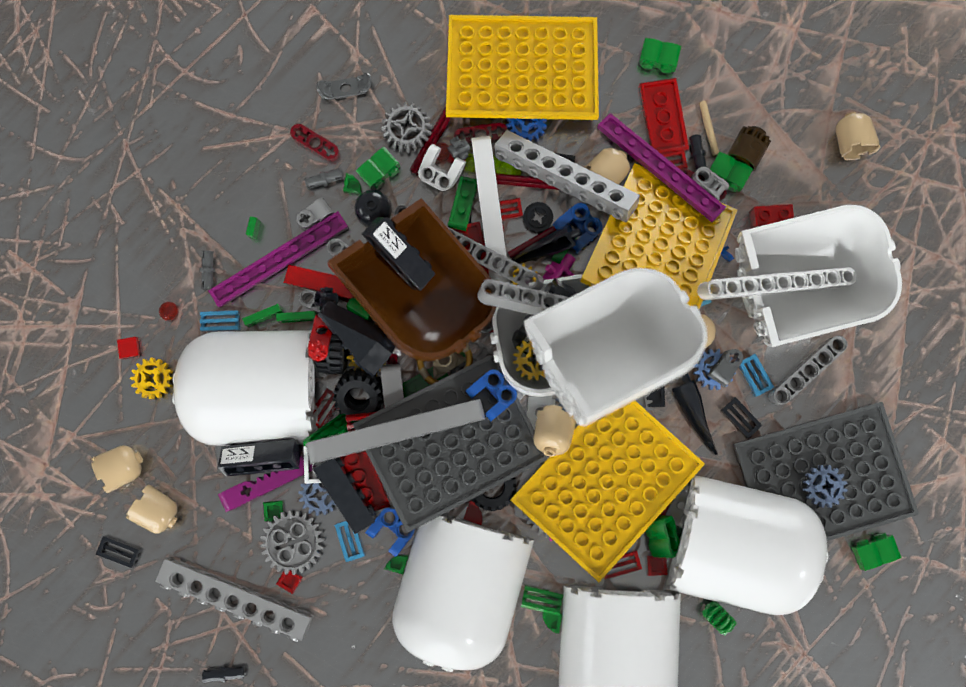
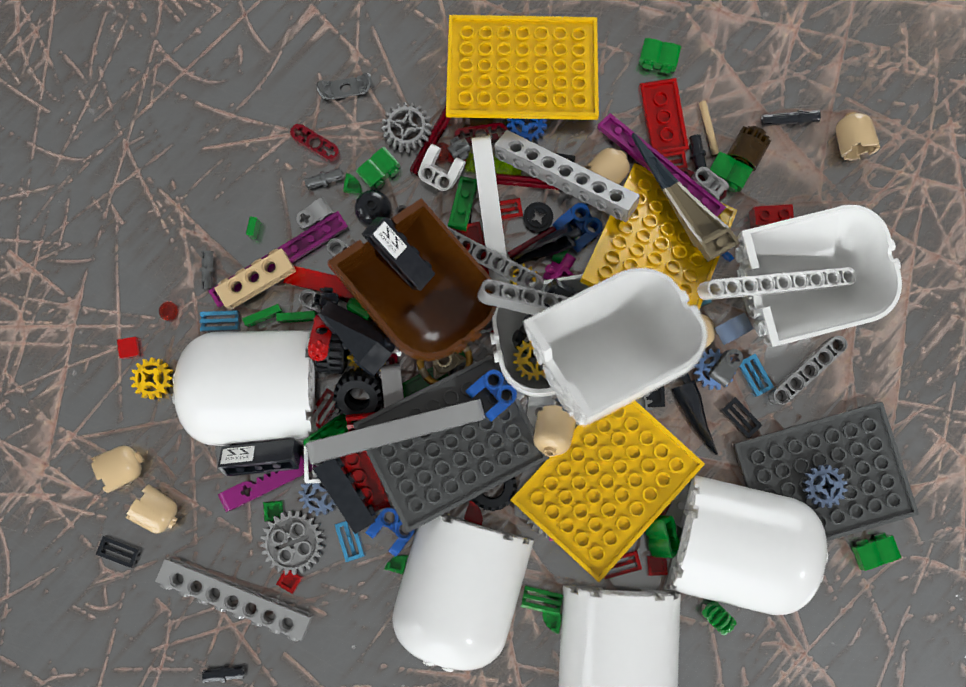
none -> tan brick [214,248,296,310]
none -> dark tan plate [632,133,740,262]
none -> sand blue beam [715,312,754,345]
none -> black pin [761,110,821,127]

